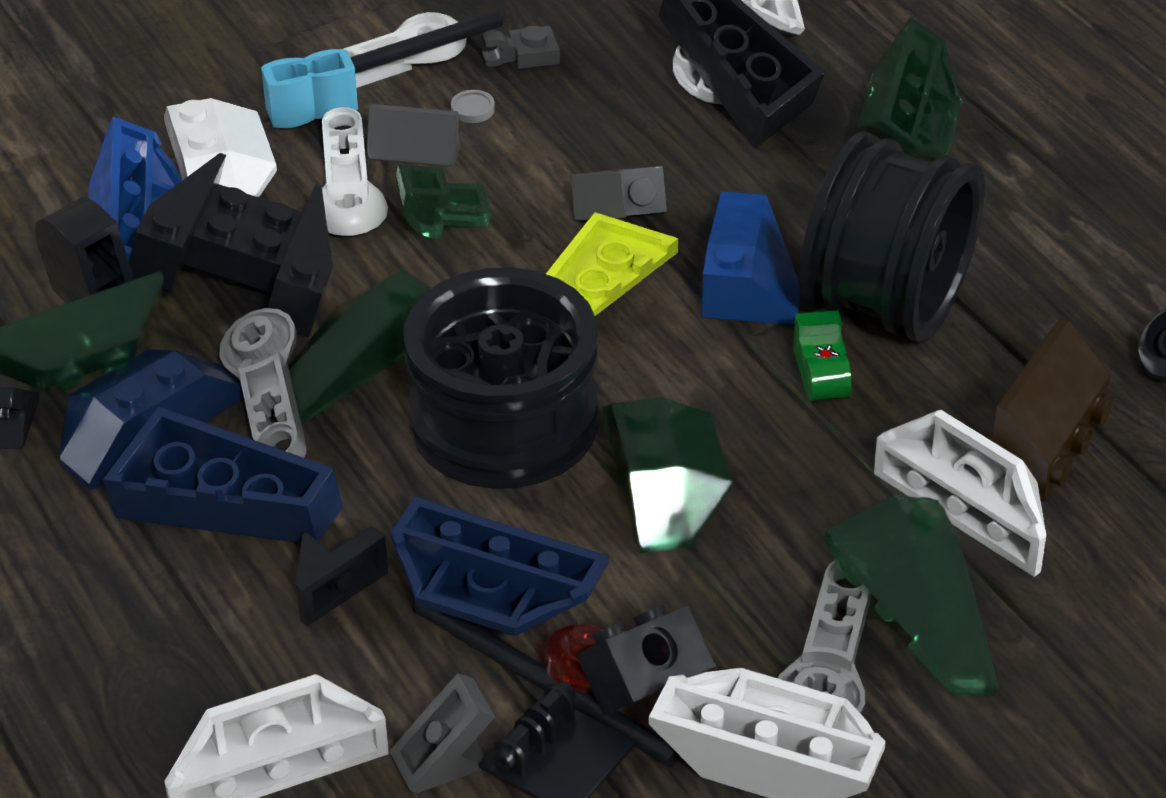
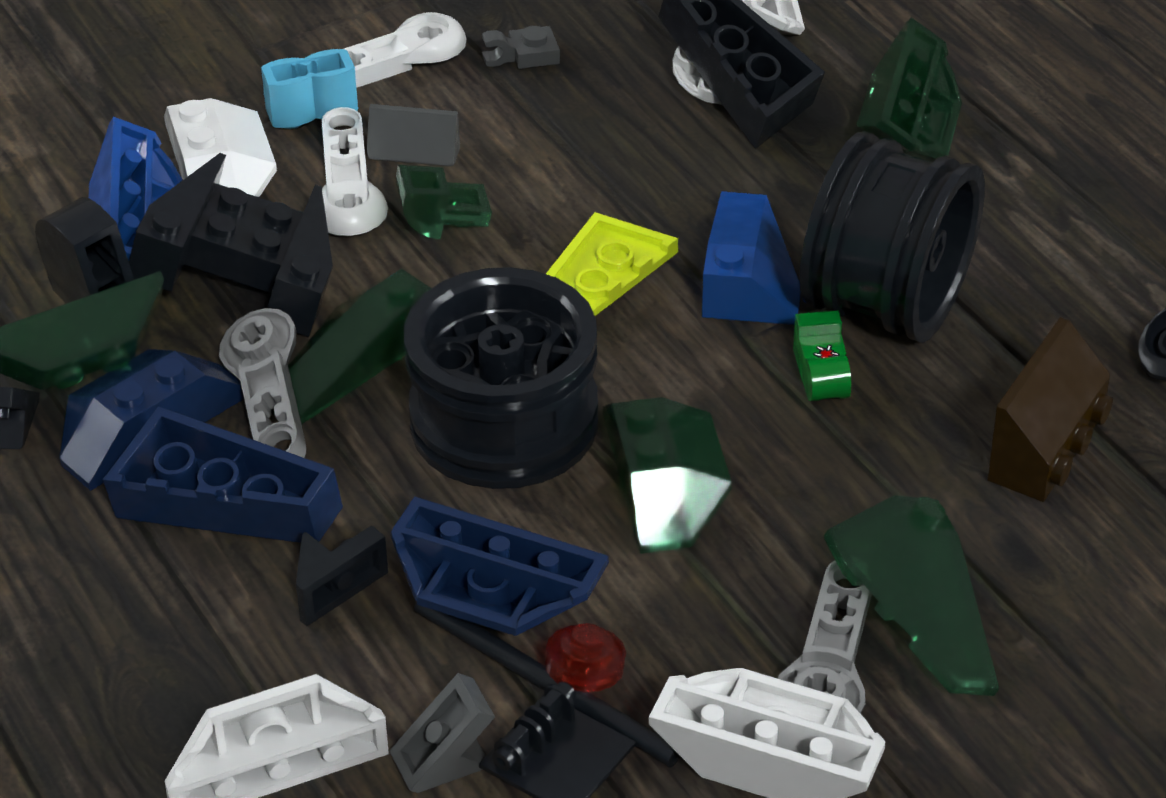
black bar [350,10,503,74] -> none
light grey piece [451,90,495,123] -> none
dark grey slope [570,165,667,220] -> none
black brick [577,605,715,716] -> none
white wedge [874,409,1046,577] -> none

